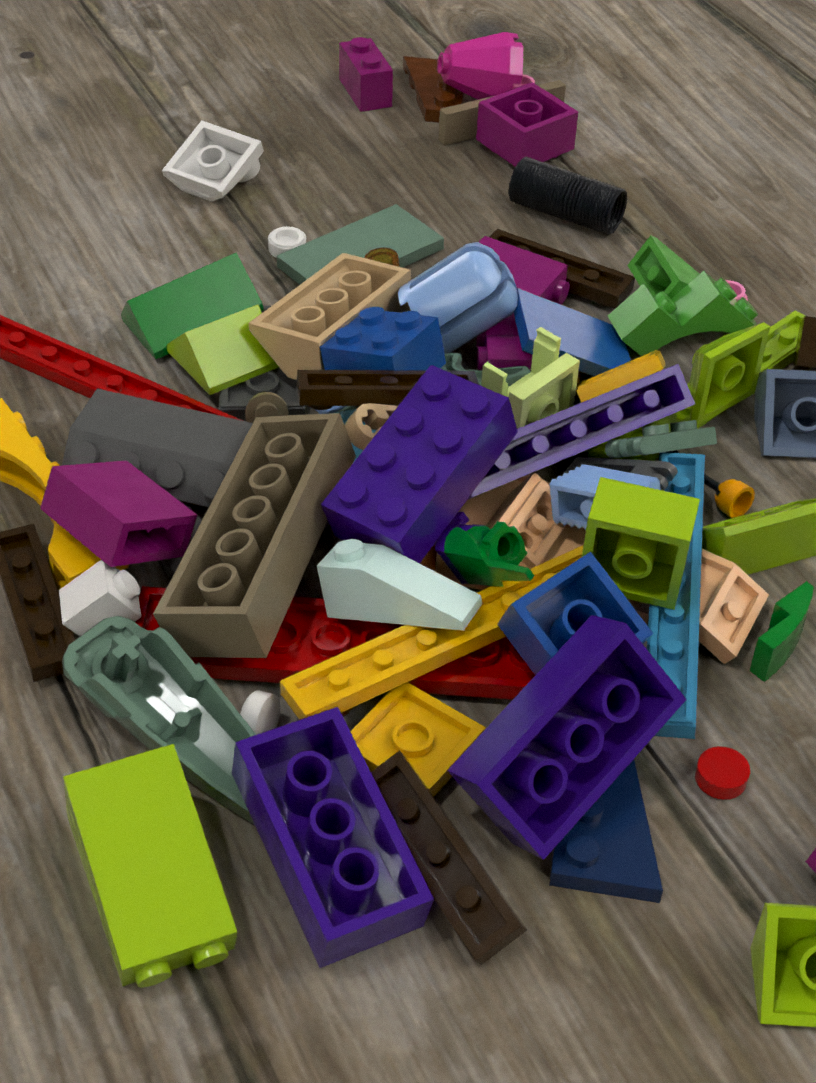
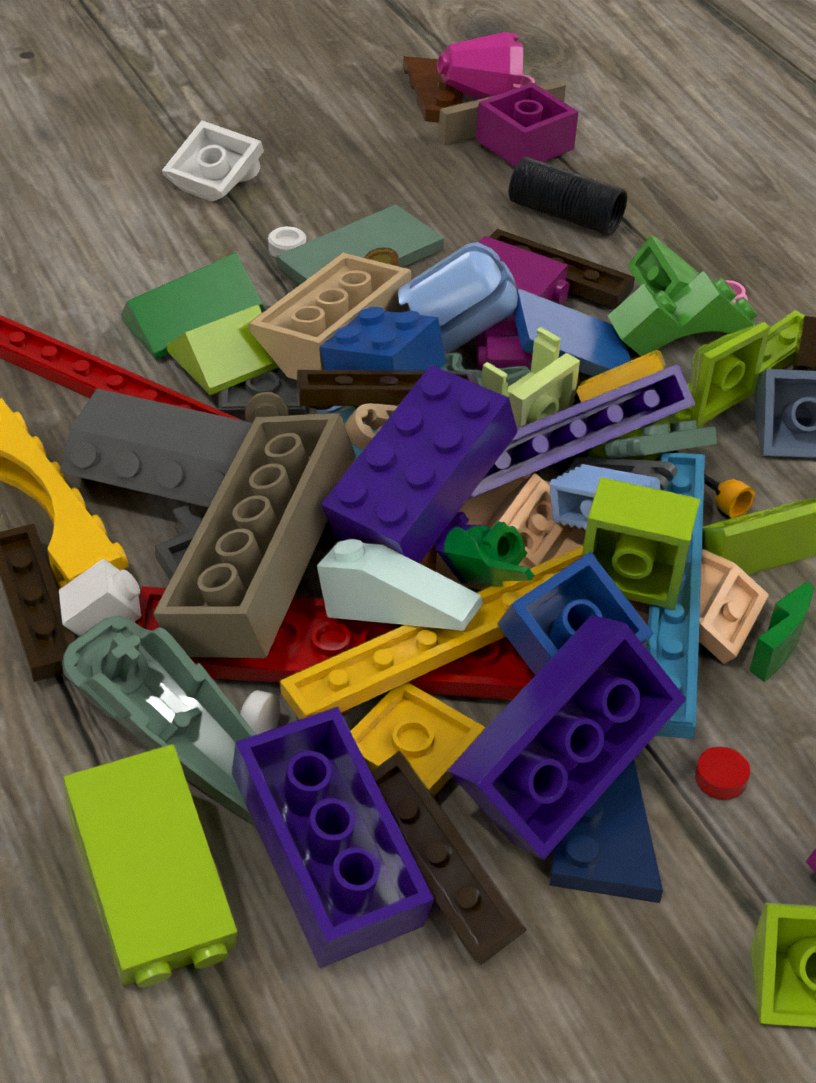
magenta brick [40,460,198,567] -> none
magenta brick [339,37,393,112] -> none

